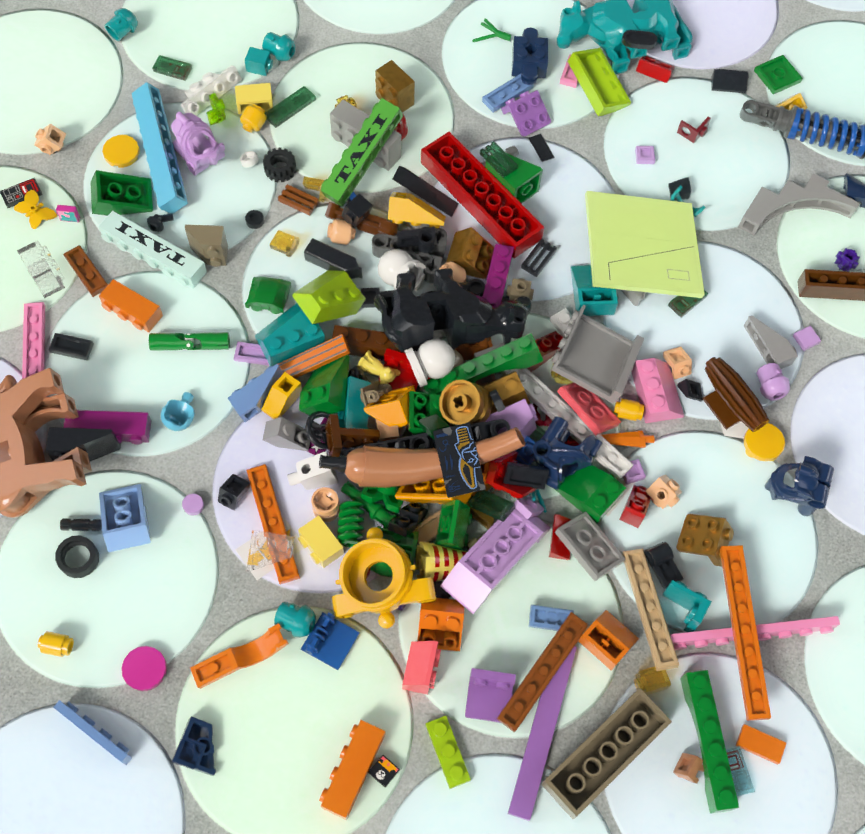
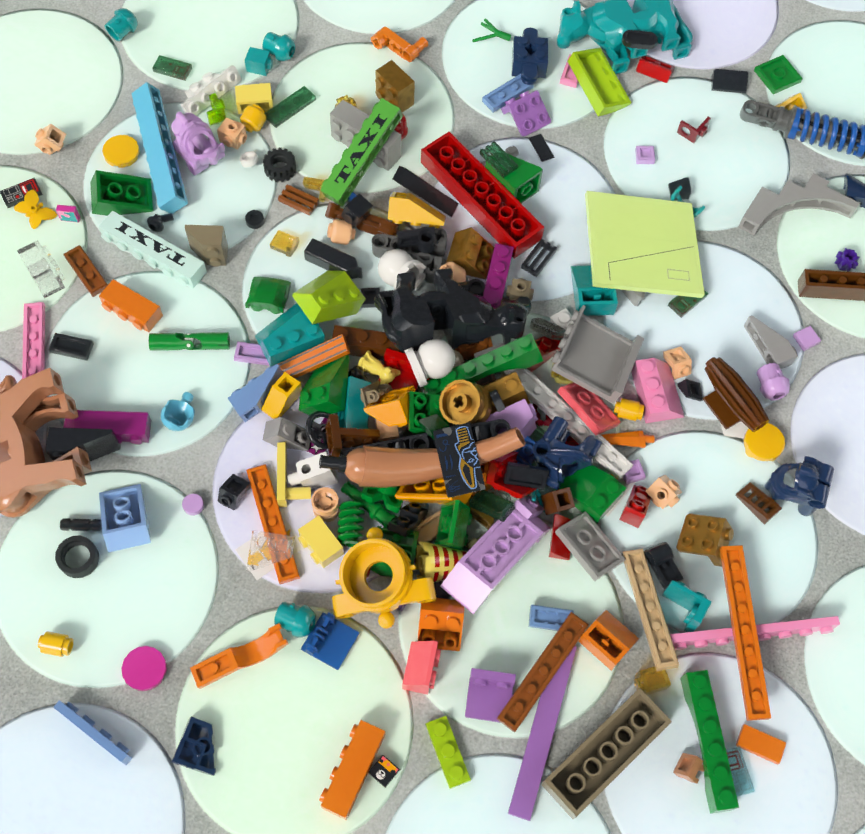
none -> light nougat brick [217,117,247,150]
none -> light yellow piece [277,442,311,507]
none -> orange beam [371,27,428,62]
none -> clear smoke tile [530,318,565,340]
none -> reddish brown brick [541,487,575,516]
none -> reddish brown slope [735,482,782,525]

